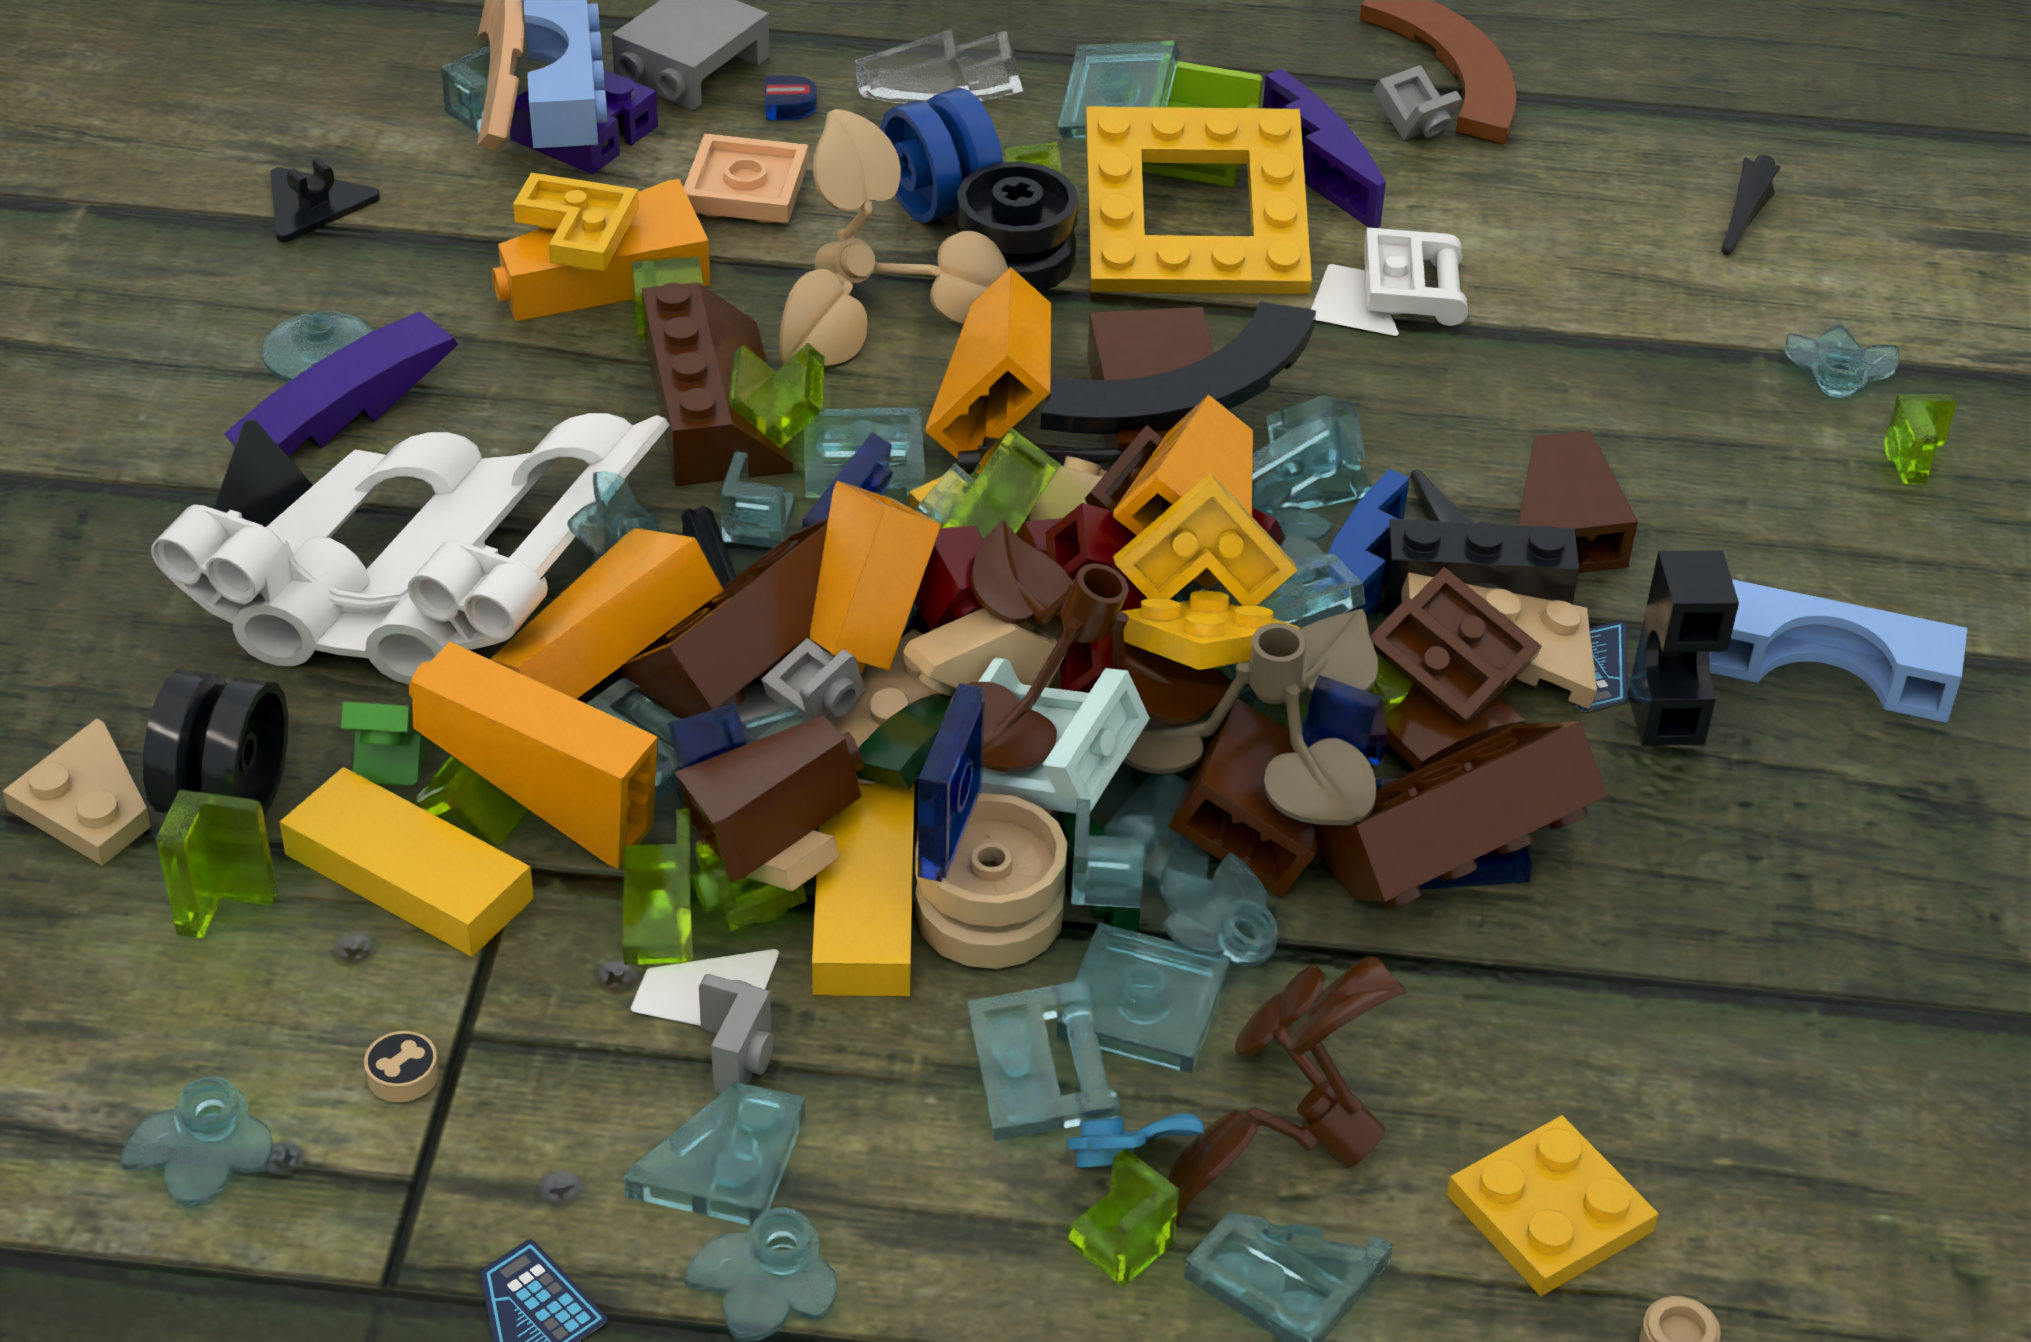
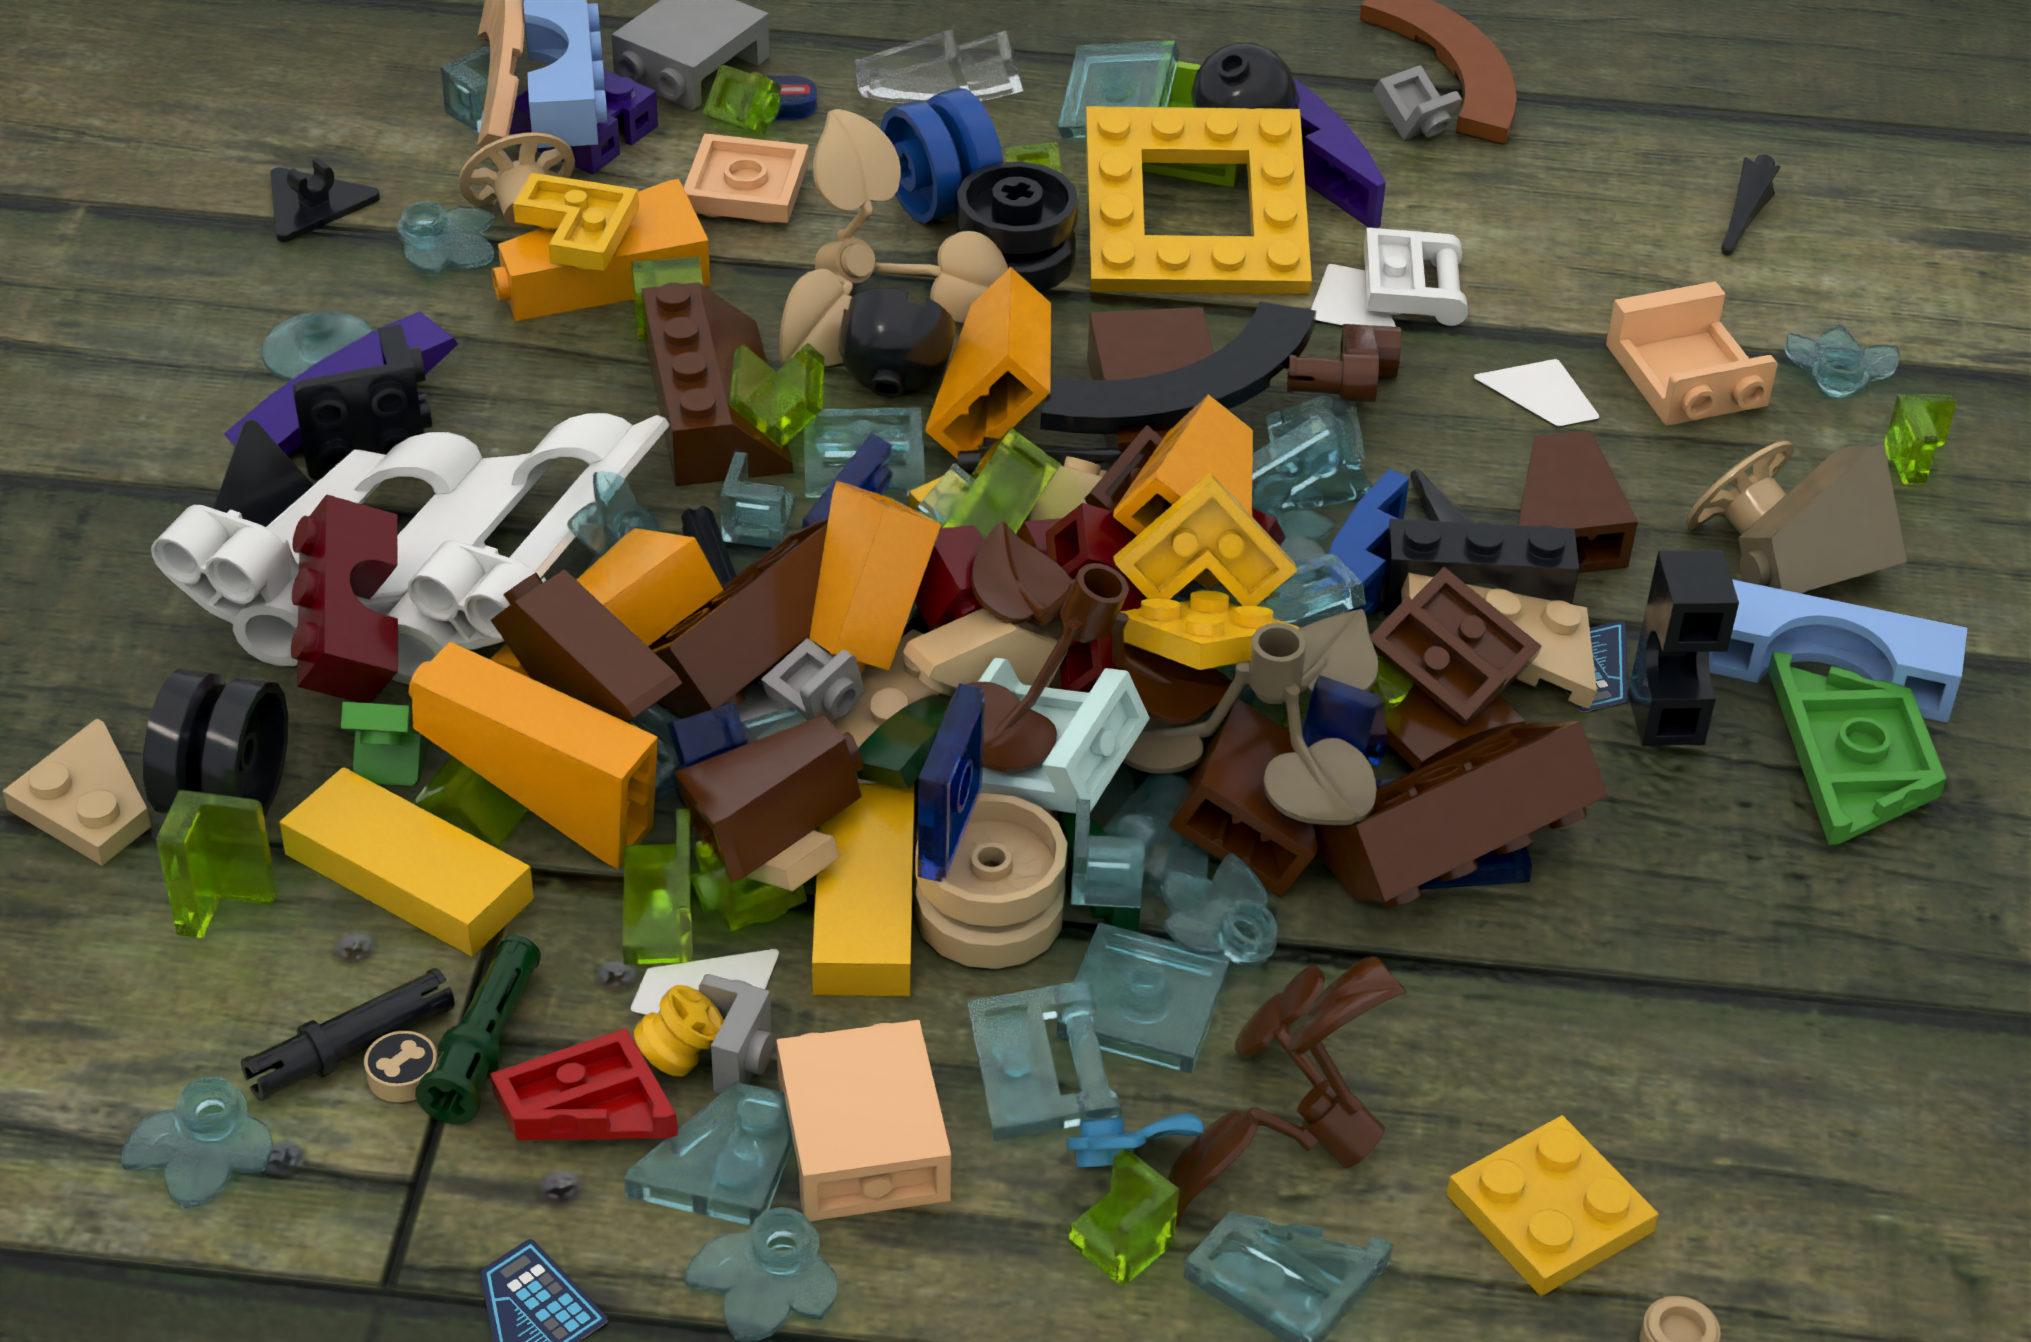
none -> black pin [241,968,455,1101]
none -> dark red arch [291,494,398,703]
none -> black bracket [292,324,432,480]
none -> clear light blue plate [397,201,495,274]
none -> dark green pin [415,935,541,1124]
none -> tan wheel [459,132,575,228]
none -> reddish brown slope [490,569,682,722]
none -> red wing [490,1028,679,1140]
none -> yellow wheel [634,985,724,1077]
none -> clear neon green bracket [703,64,782,136]
none -> light nougat panel [776,1020,952,1222]
none -> black cylinder [839,289,956,398]
none -> black cylinder [1191,42,1300,109]
none -> reddish brown beam [1287,324,1401,402]
none -> white sticker [1474,359,1600,427]
none -> light nougat panel [1606,281,1778,426]
none -> tan wheel [1686,441,1794,535]
none -> dark tan slope [1738,443,1907,593]
none -> bright green wing [1768,652,1947,845]

